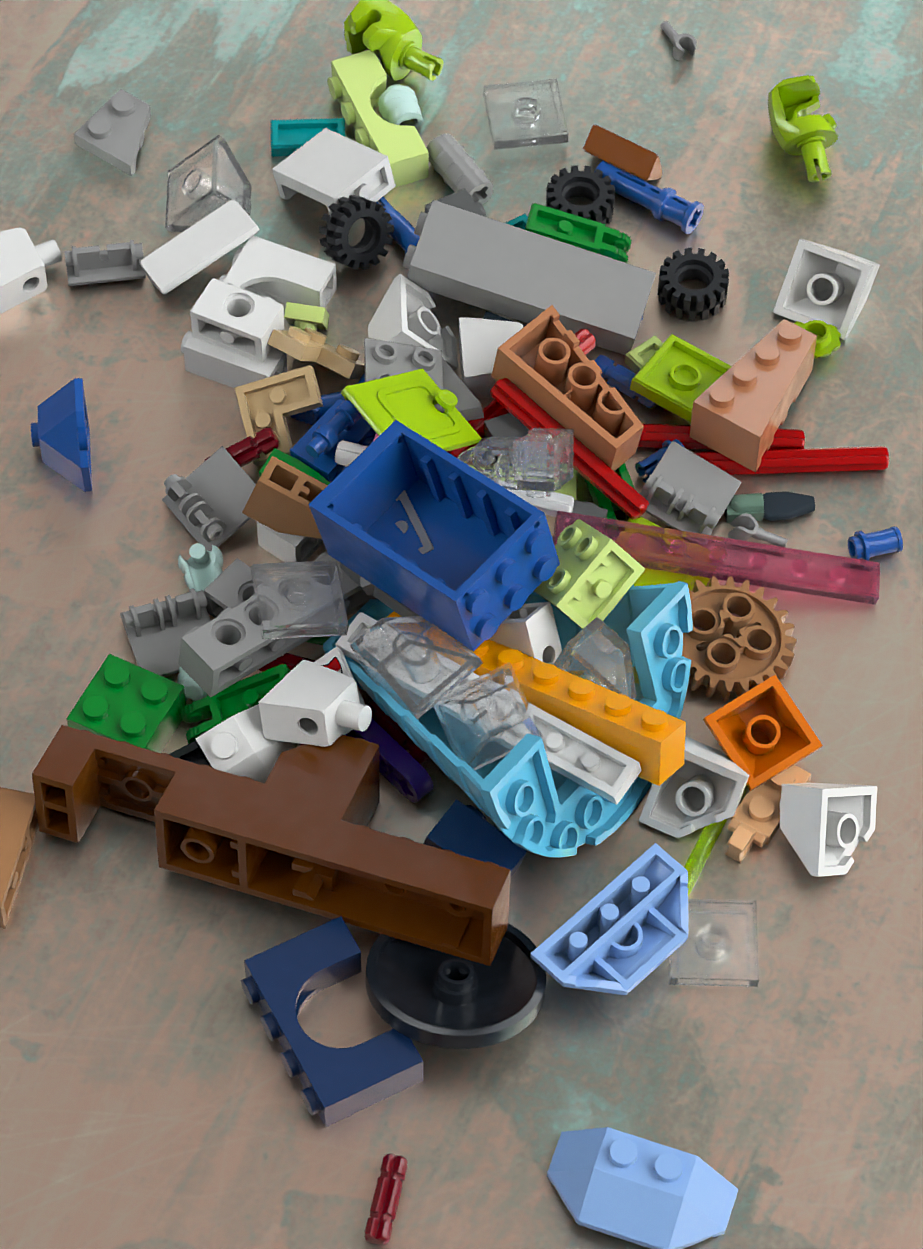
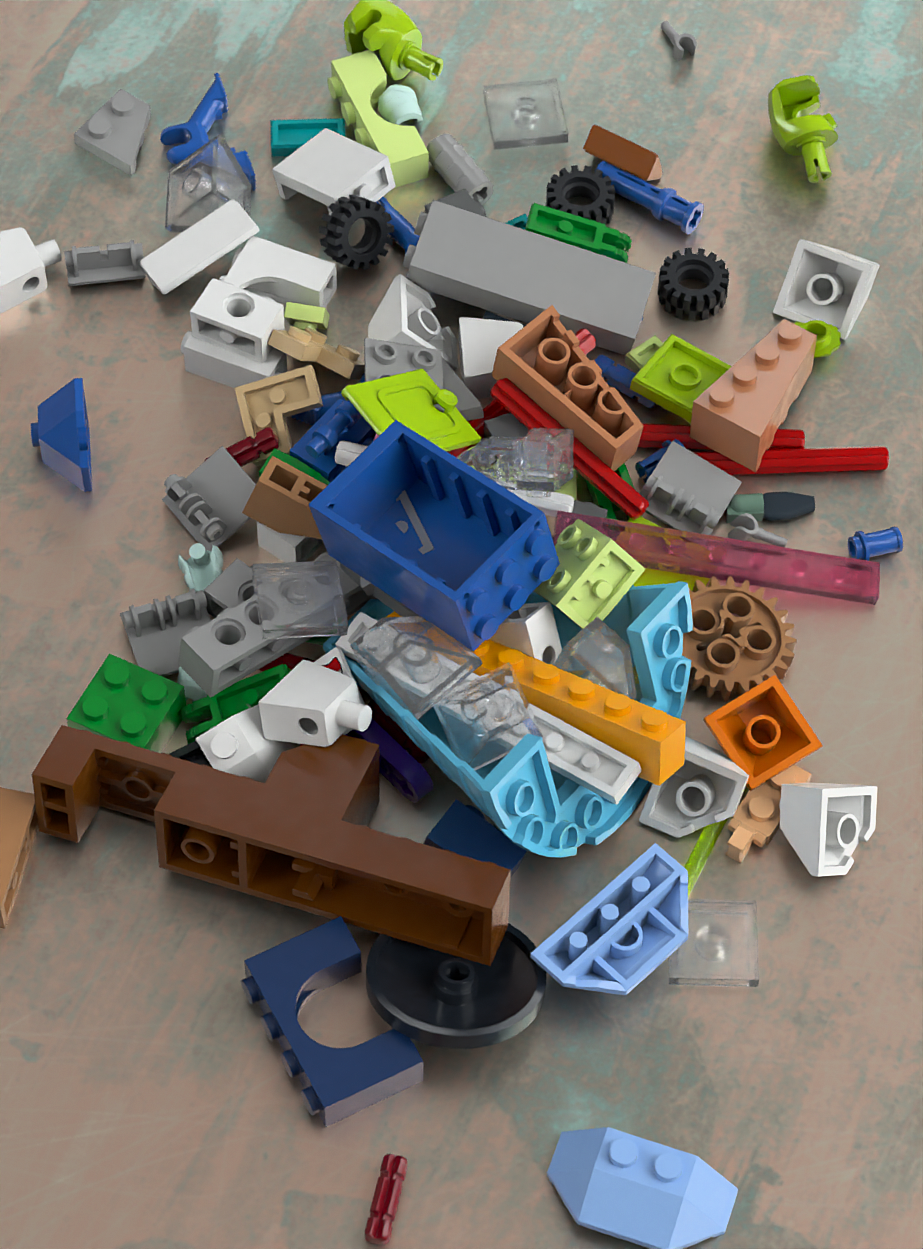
none -> blue piece [160,73,257,191]

